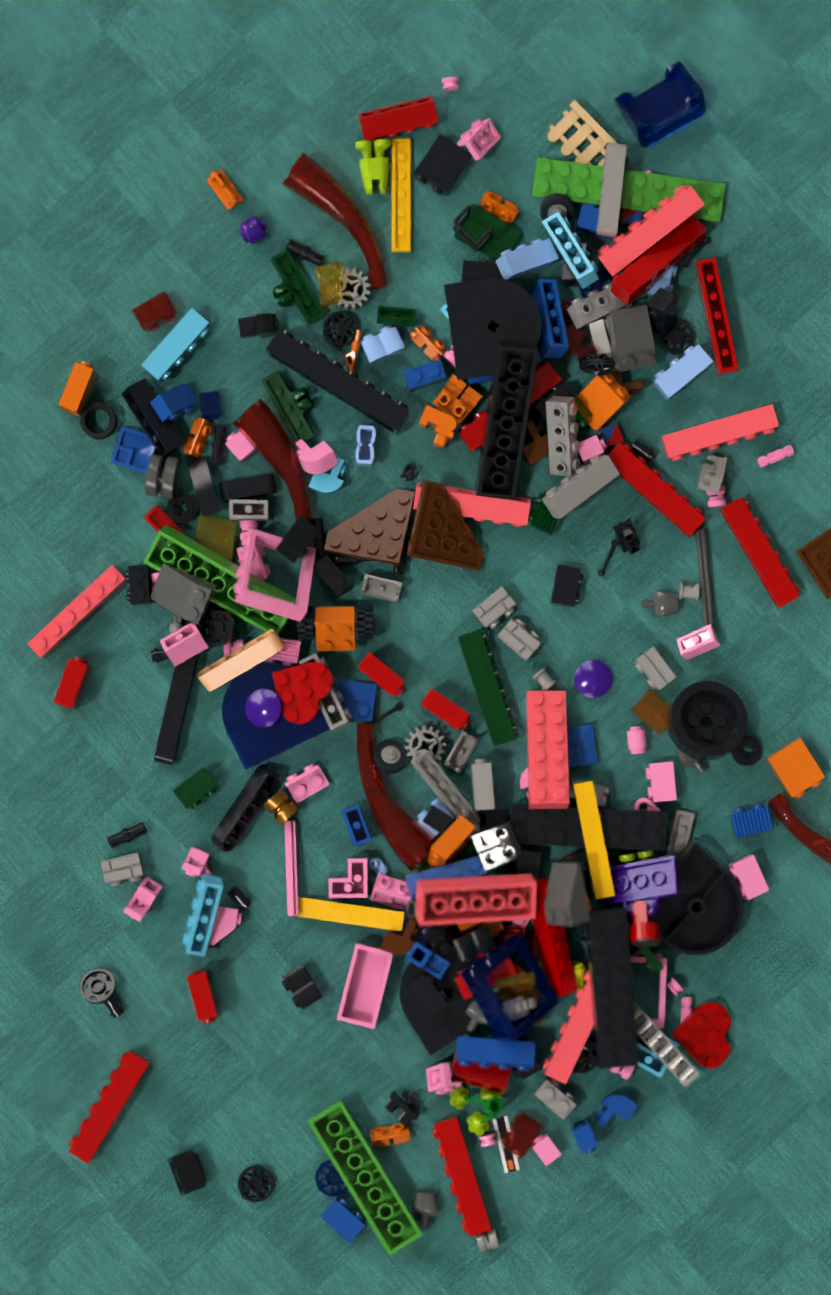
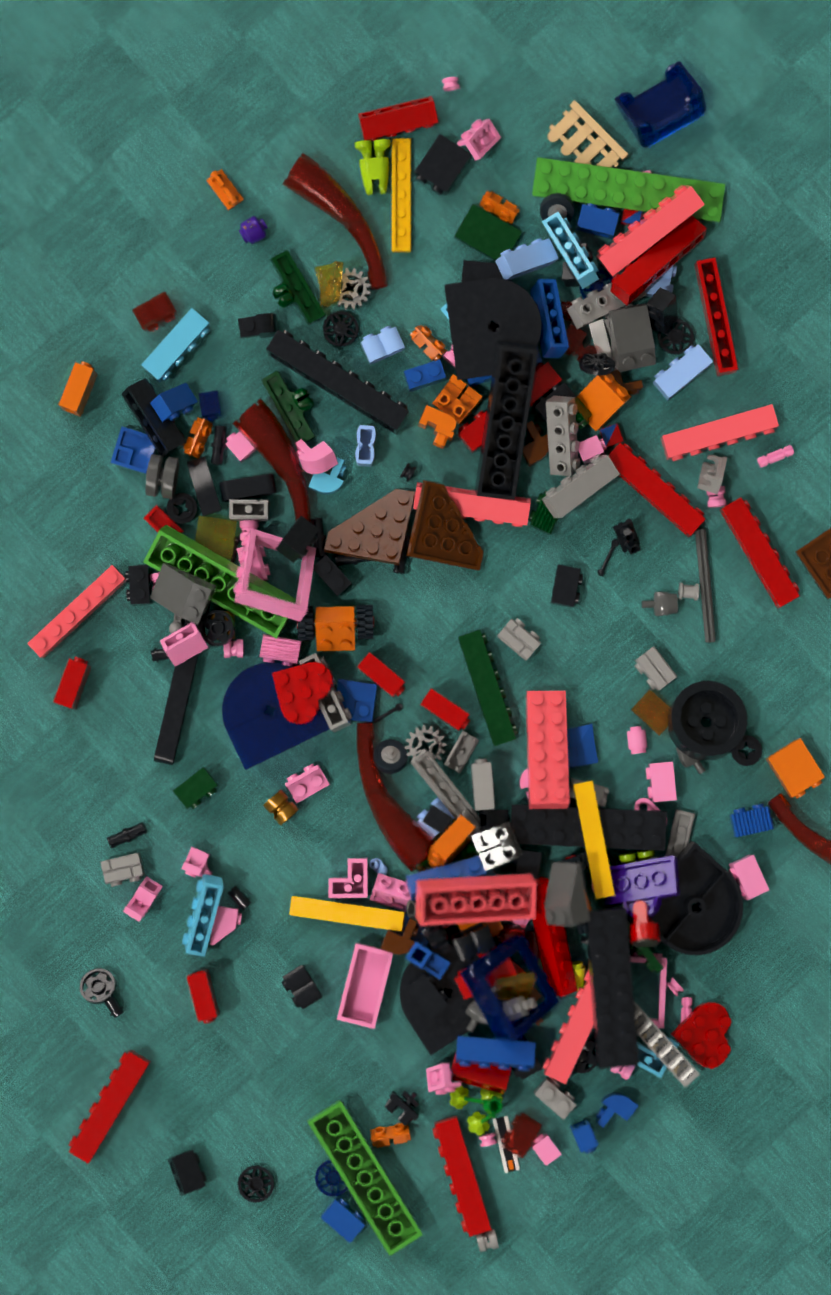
black tyre [80,402,117,439] -> none
light nougat beam [197,629,285,692] -> none
black beam [211,764,279,852] -> none
dark purple dish [246,689,283,727] -> none
bright pink axle [284,820,299,916] -> none
black pin [285,239,325,267] -> none
blue brick [341,804,372,847] -> none
orange hand [345,330,361,372] -> none
light grey hinge [361,574,402,603] -> none
dark green plate [377,306,416,327] -> none
dark grey piece [413,1192,438,1229] -> none
black piece [453,205,494,251] -> none
light grey brick [472,586,516,629] -> none
light grey bush [531,667,557,691] -> none
dark purple dish [574,660,613,698] -> none
light grey beam [596,142,626,237] -> none
black pin [631,439,656,462] -> none
bright pink slope [676,624,720,660] -> none
black hinge [682,236,711,268] -> none

